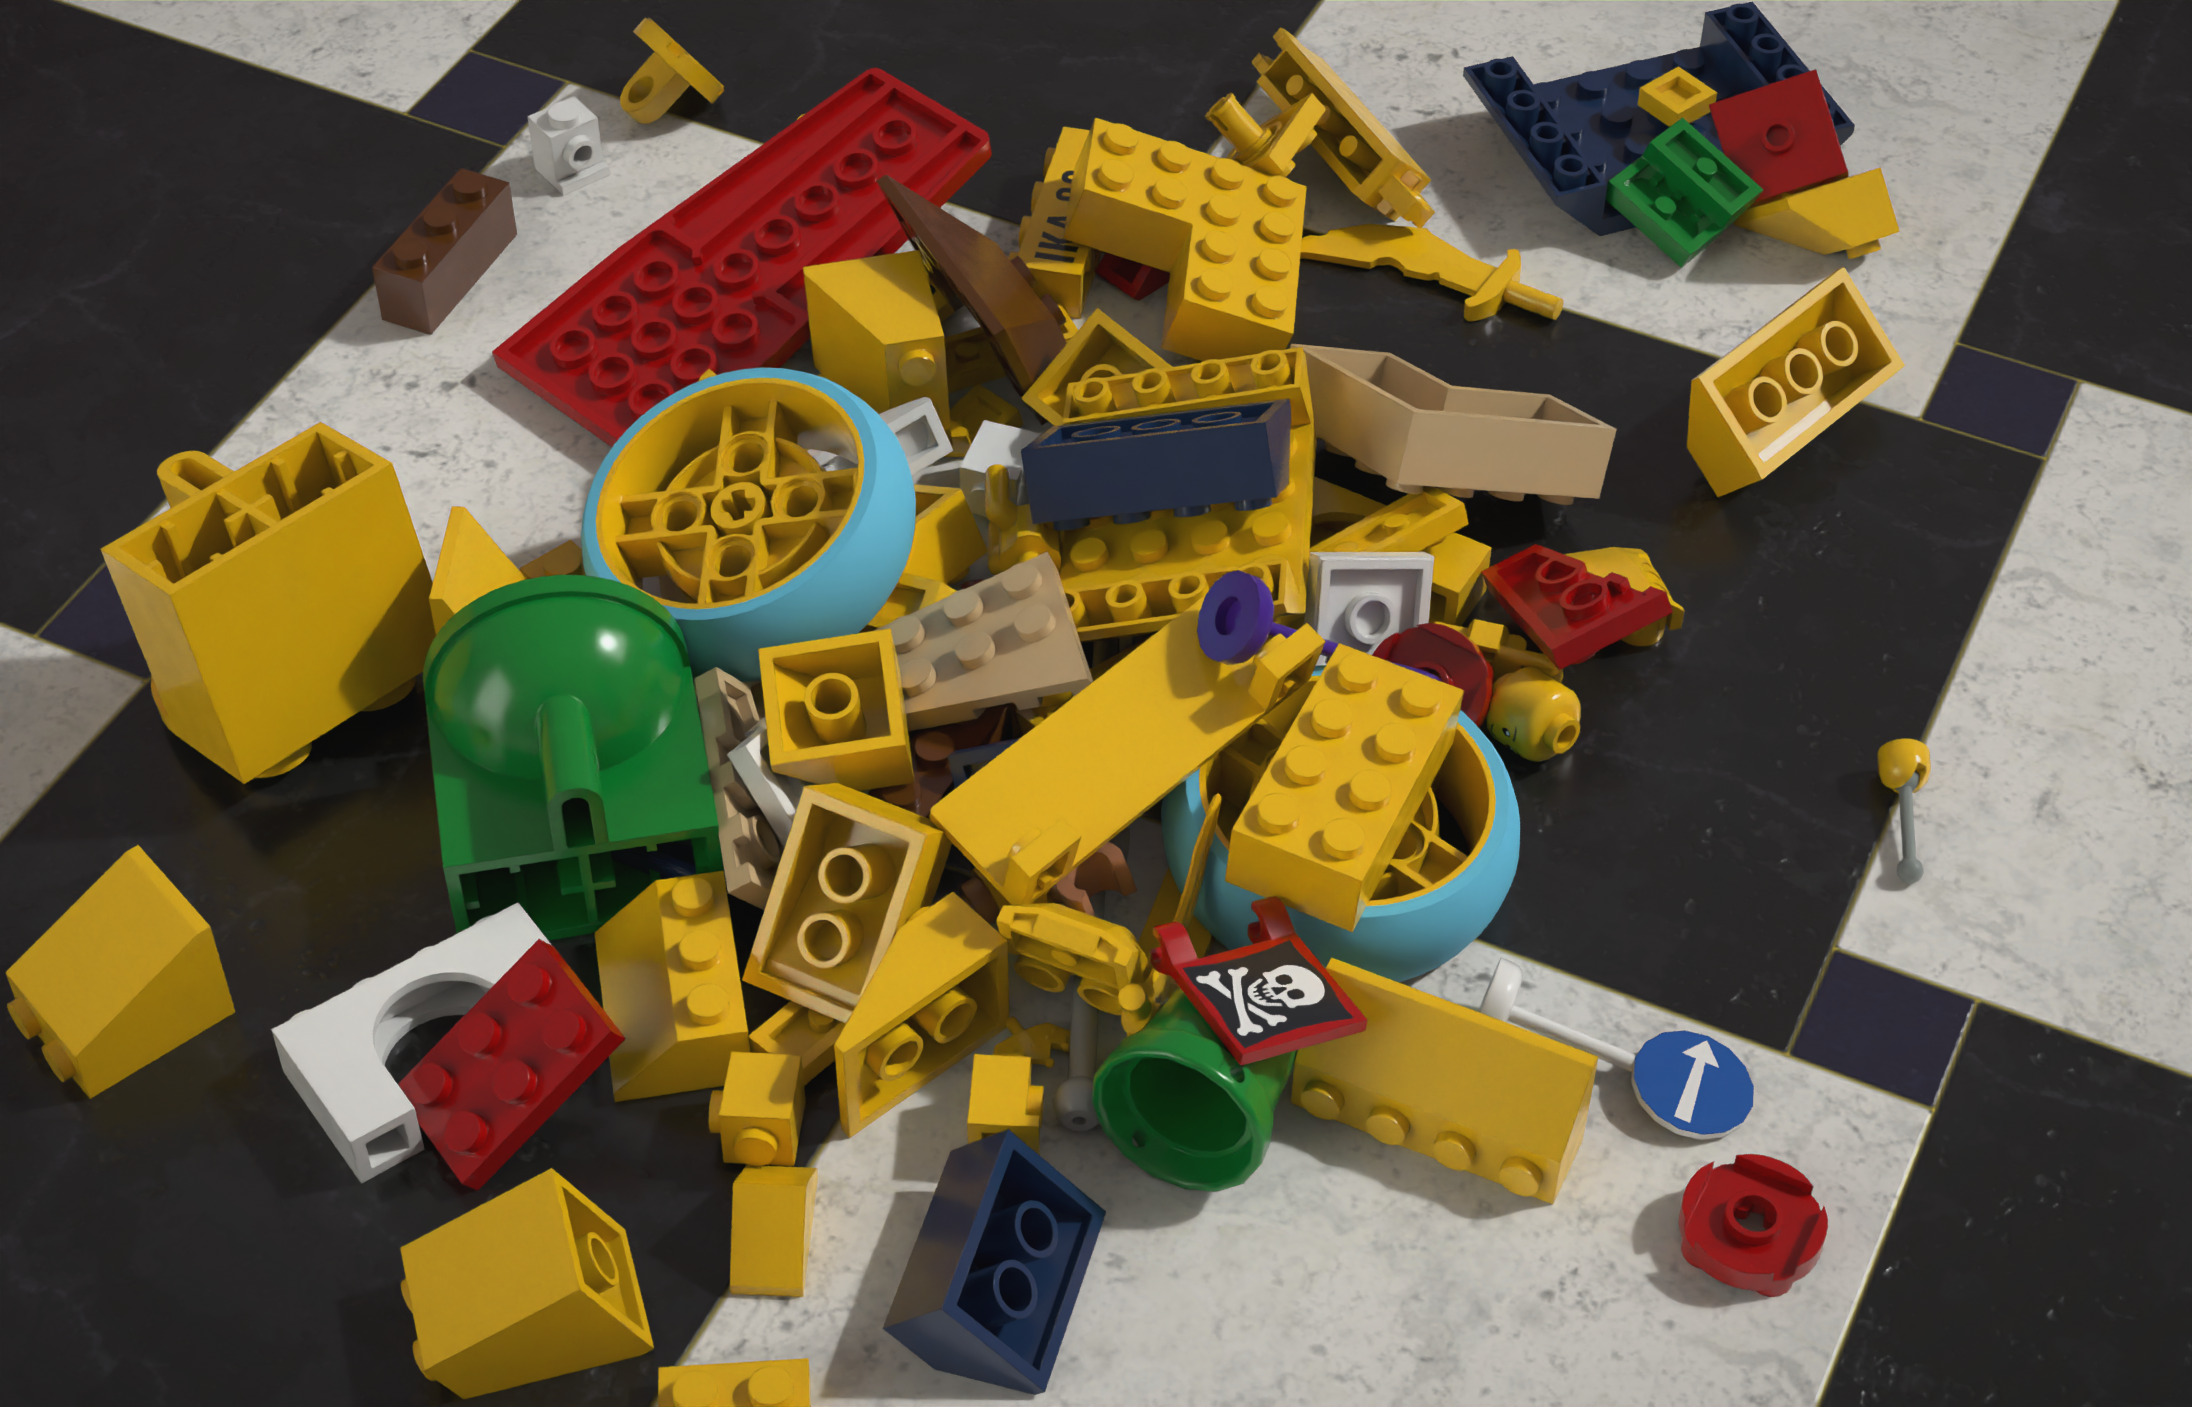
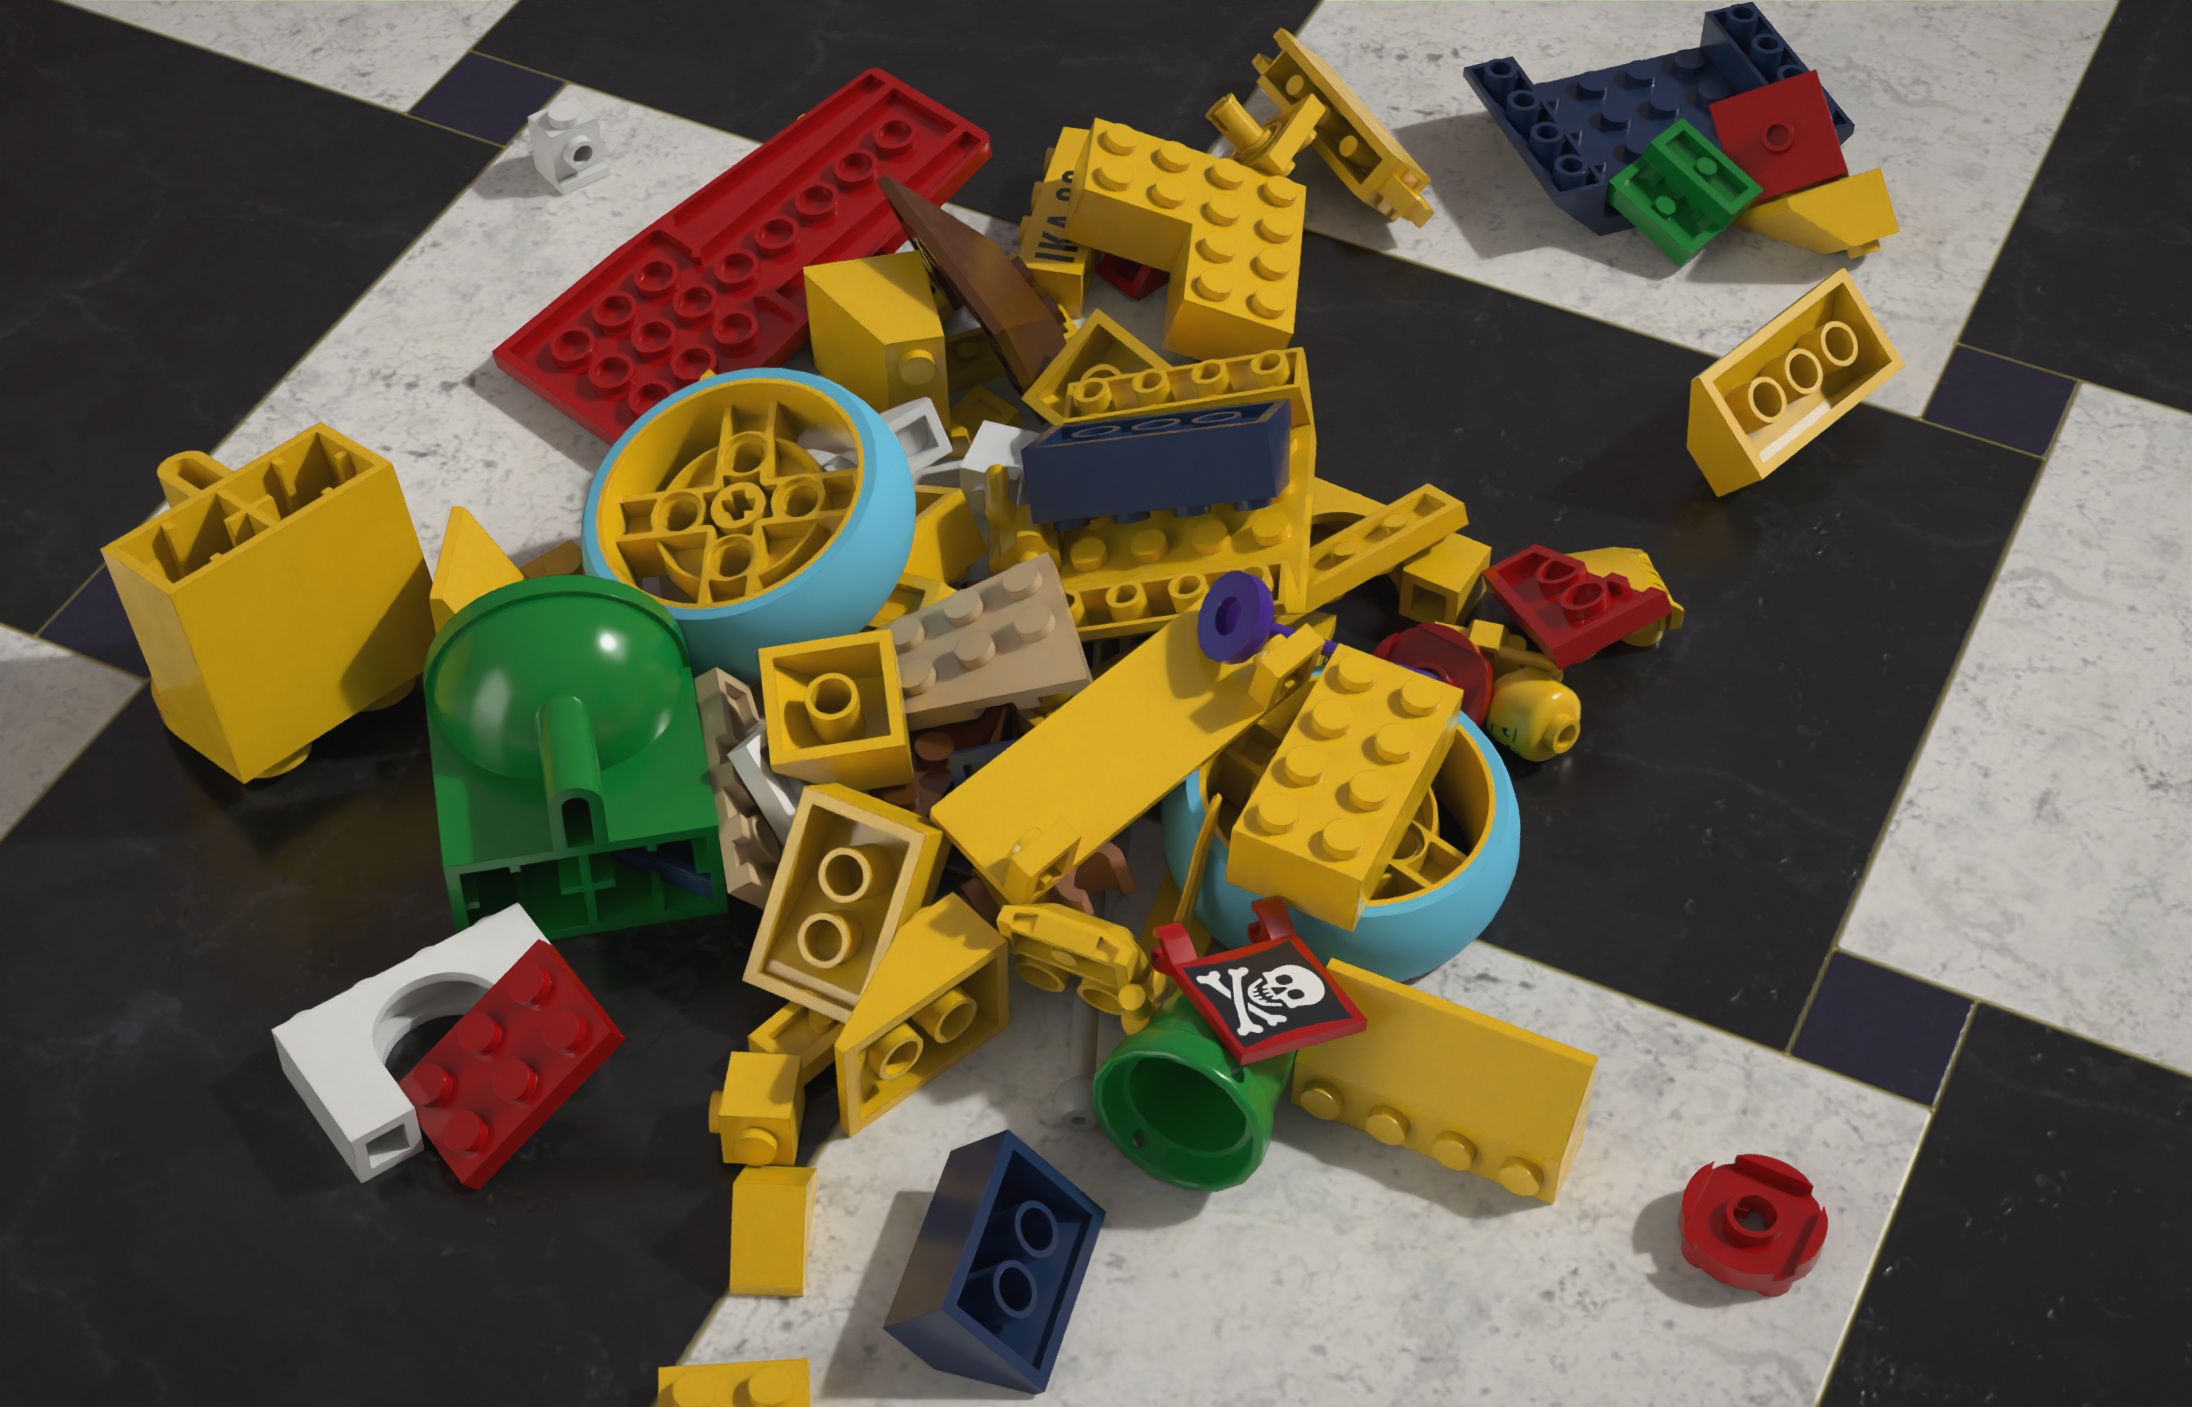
yellow slope [6,845,235,1099] -> none
reddish brown brick [372,168,517,335] -> none
yellow slope [400,1168,654,1399] -> none
yellow slope [595,871,750,1102] -> none
yellow tile [620,17,724,124] -> none
yellow brick [967,1053,1044,1155] -> none
yellow piece [993,1017,1070,1068] -> none
tan piece [1290,344,1617,505] -> none
yellow sword [1300,223,1564,322] -> none
white tile [1304,552,1434,666] -> none
piece [1478,957,1754,1140] -> none
yellow plate [1638,66,1717,127] -> none
hinge [1877,739,1931,883] -> none

